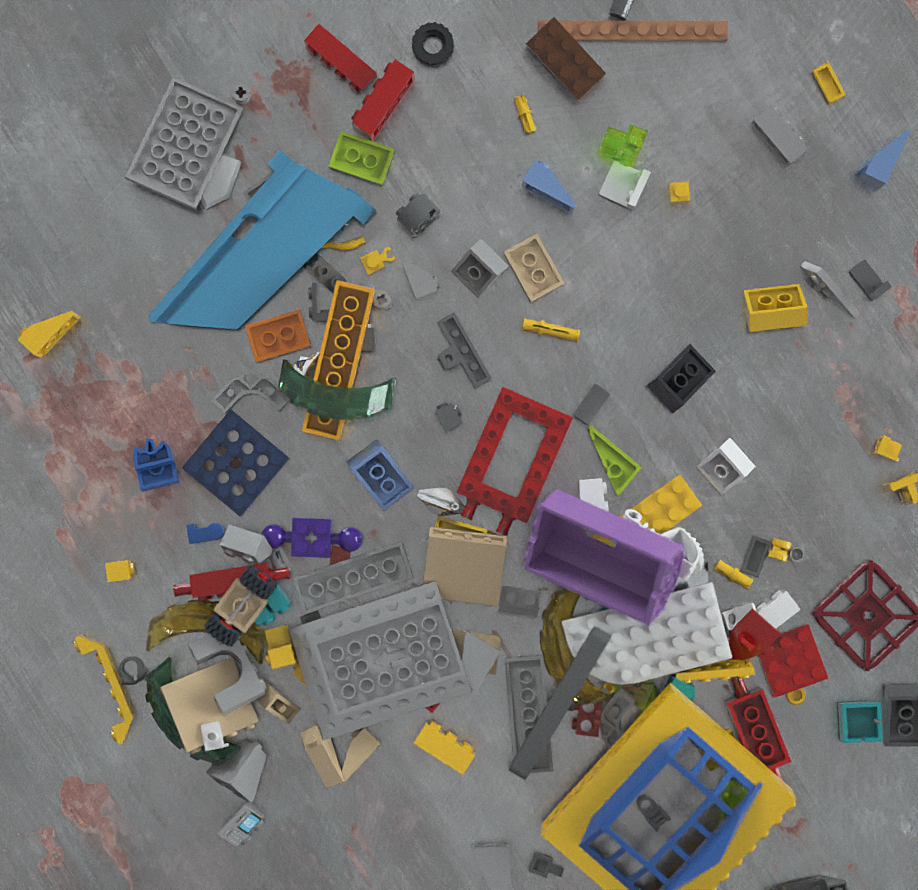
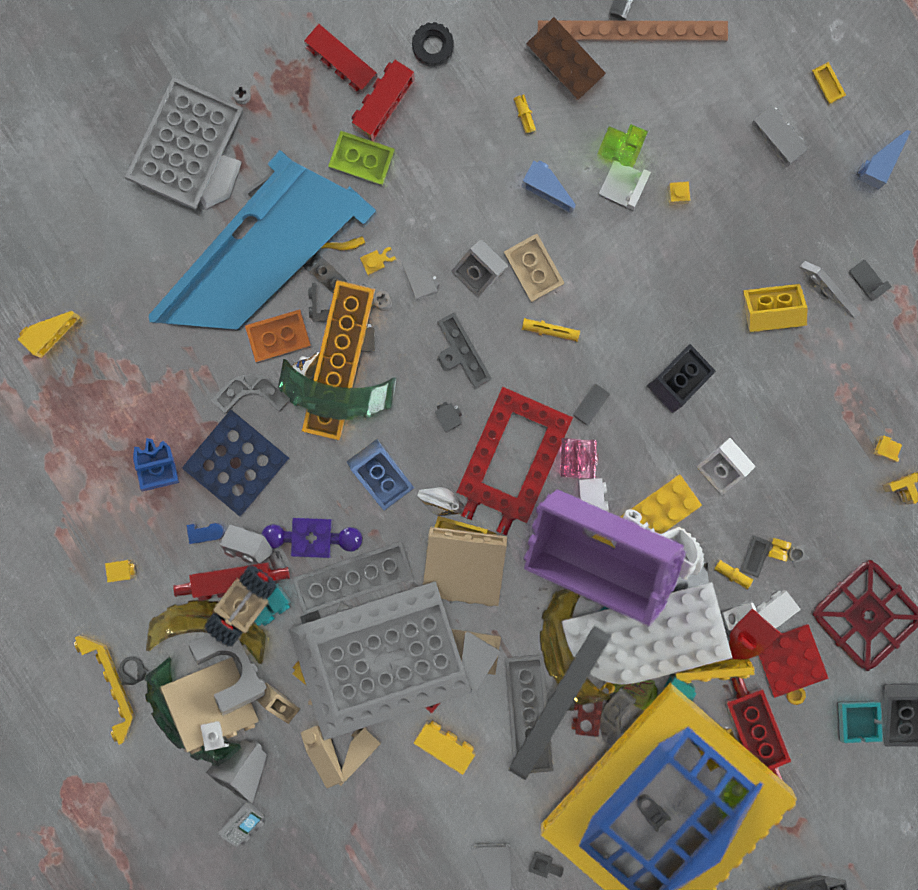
yellow brick [262,624,298,669] -> none
clear red tile [330,545,351,565] -> none
dark grey brick [395,192,440,237] -> none
light grey plate [499,586,541,620] -> none
lime wing [587,425,642,496] -> none
none -> clear pink plate [560,438,598,479]

